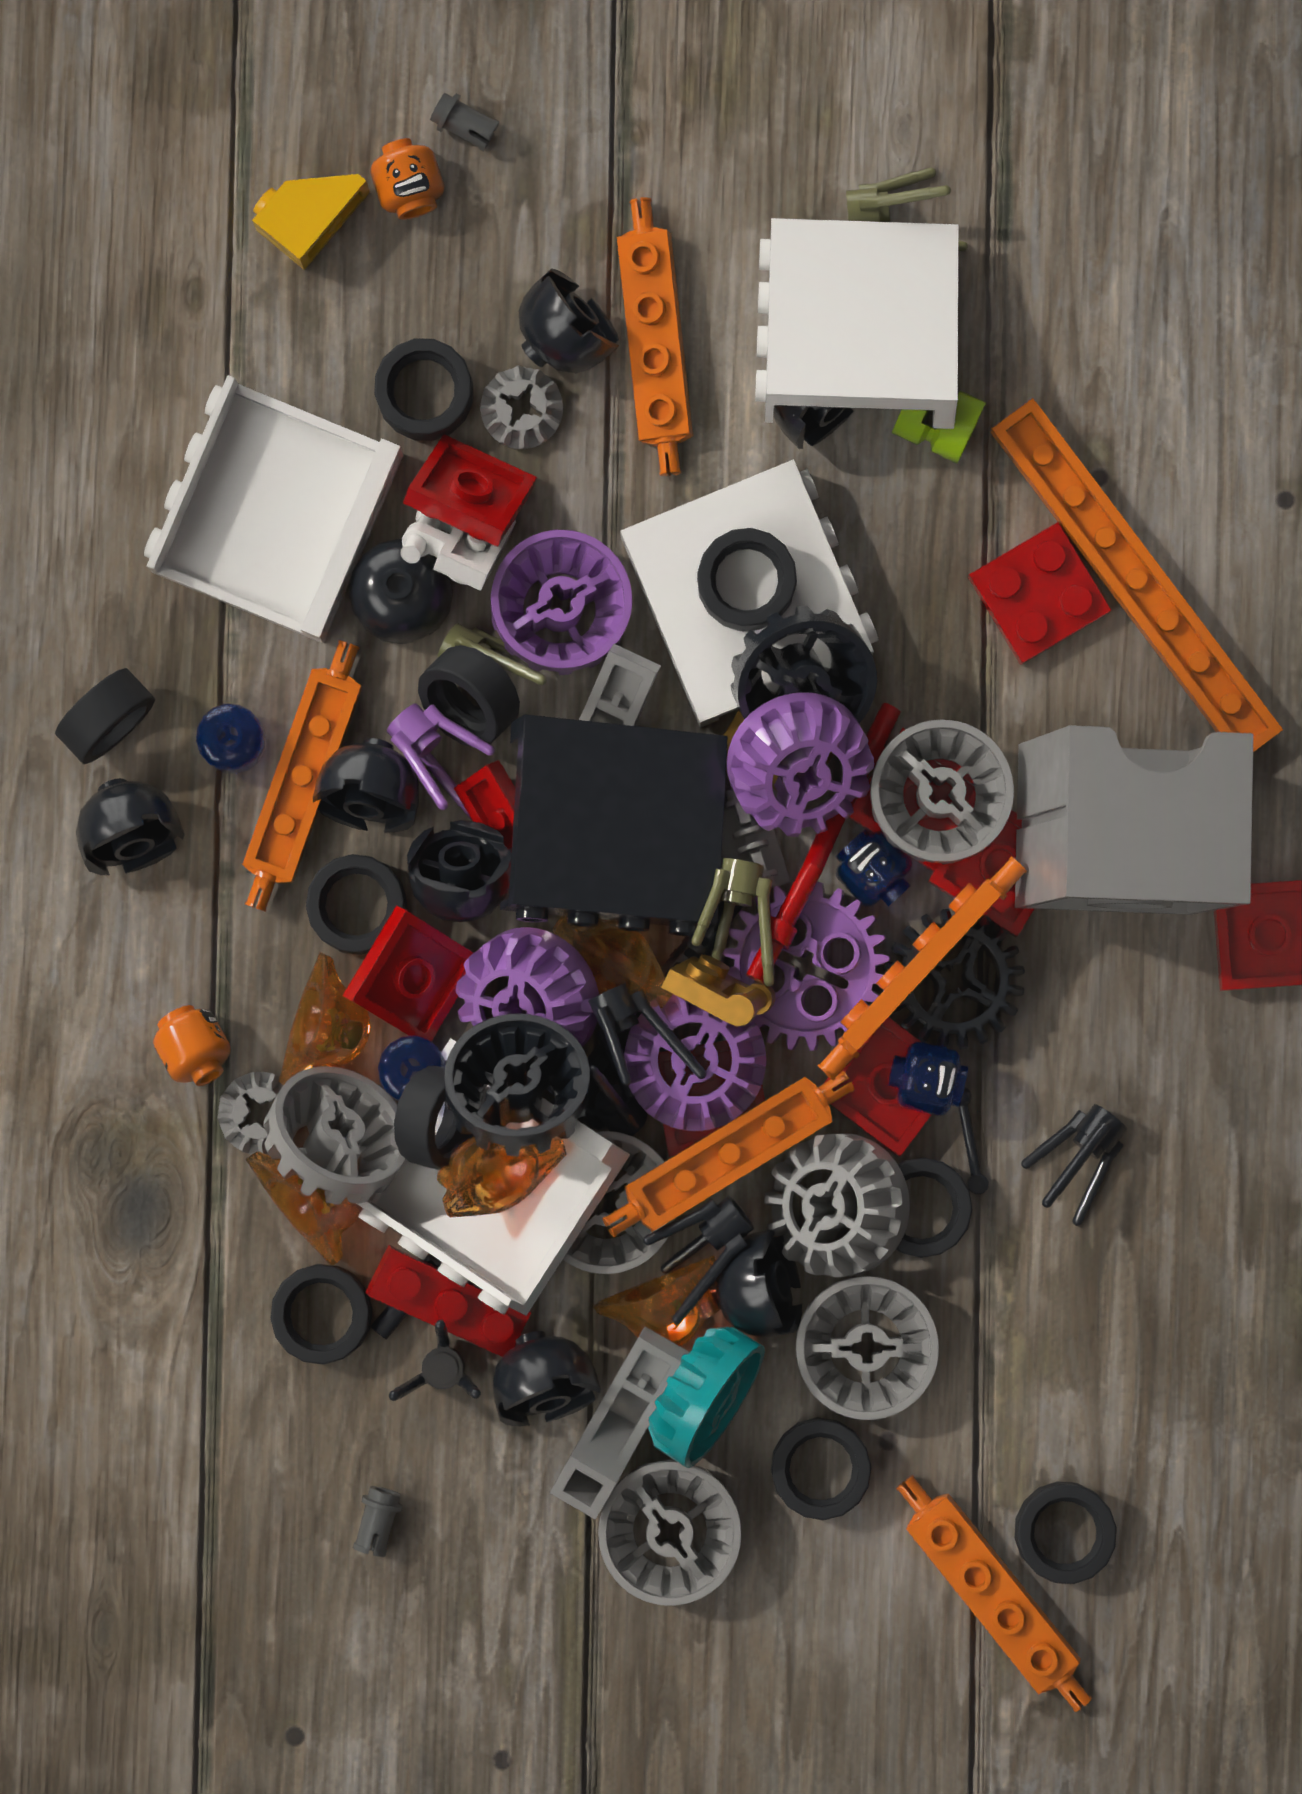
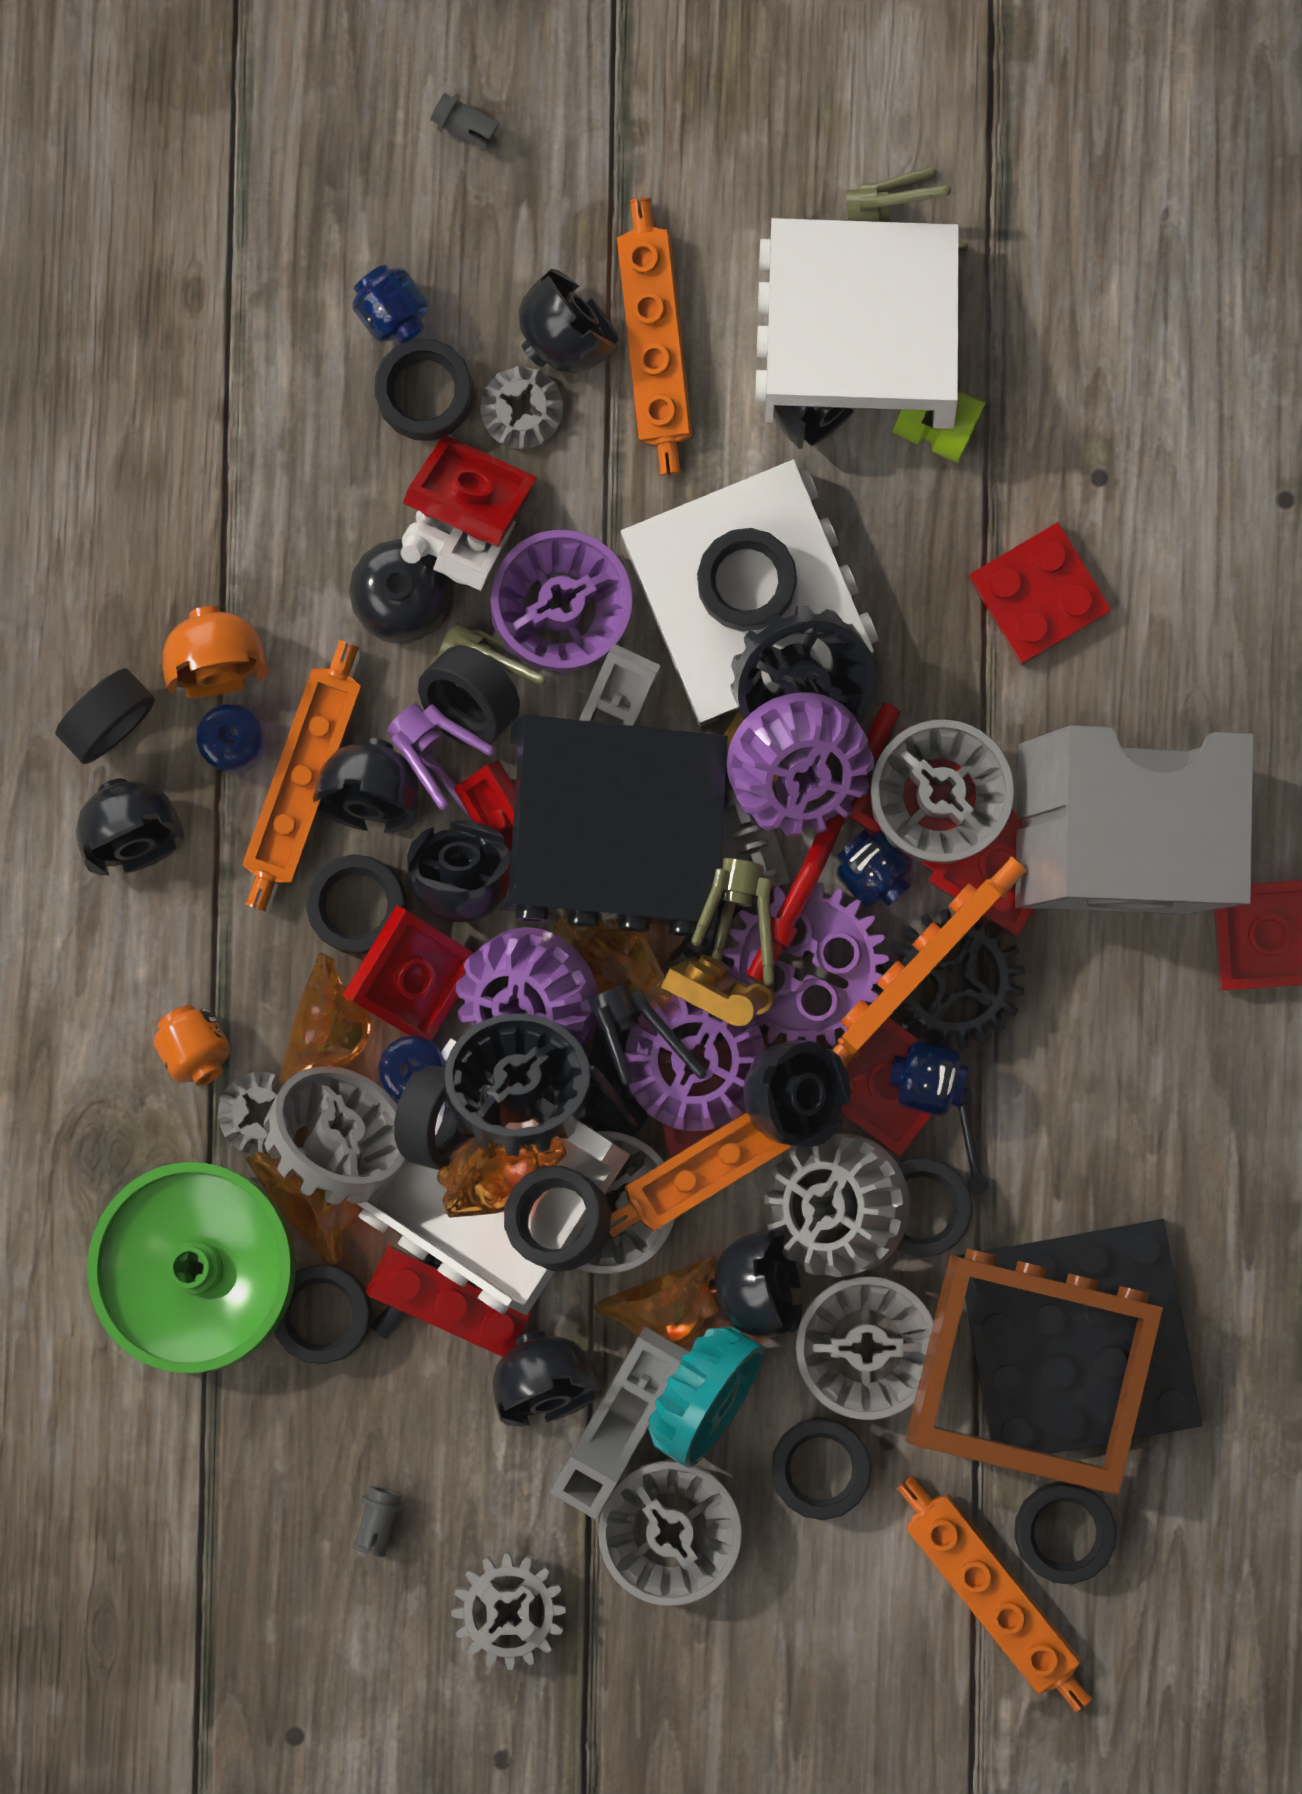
white panel [144,375,404,644] -> none
yellow slope [252,174,370,270] -> none
orange head [370,138,445,220] -> none
black plant [389,1320,481,1401] -> none
black plant [643,1196,754,1324] -> none
orange plate [990,398,1283,752] -> none
black plant [1021,1104,1127,1226] -> none
none -> bright green dish [87,1162,296,1374]
none -> orange cylinder [162,606,269,698]
none -> clear blue head [352,265,429,344]
none -> light grey gear [451,1552,566,1670]
none -> black tyre [504,1166,611,1271]
none -> black cylinder [742,1040,851,1148]
none -> dark orange window [905,1248,1163,1495]
none -> black plate [957,1219,1203,1454]

